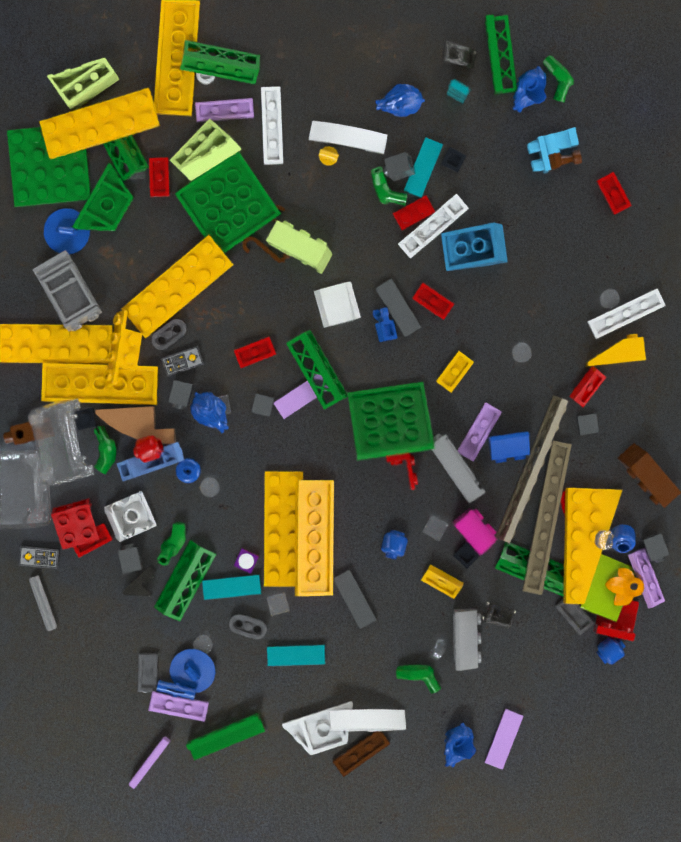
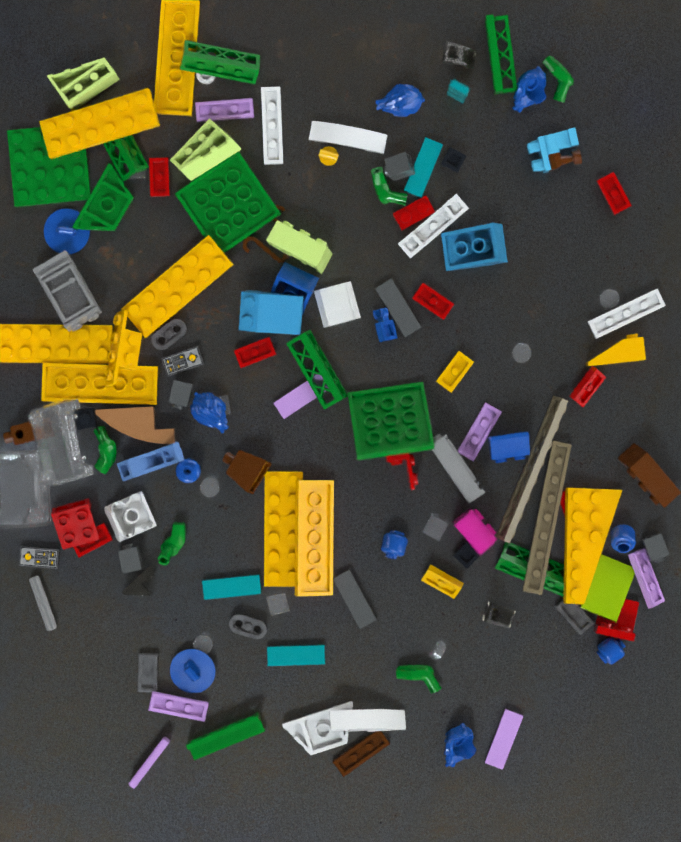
red head [133,435,164,463] -> none
green fence [154,540,216,621] -> none
blue pin [156,680,197,700] -> none
tile [234,548,259,574] -> none
dark grey tile [251,394,274,417] -> none
light grey slope [453,609,481,671] -> none
dark grey tile [577,413,599,435] -> none
clear tile [595,530,614,550] -> none
light orange plate [605,568,644,606] -> none
none -> reddish brown torso [222,450,272,494]
none -> dark azure slope [239,290,304,335]
none -> blue slope [271,262,319,315]

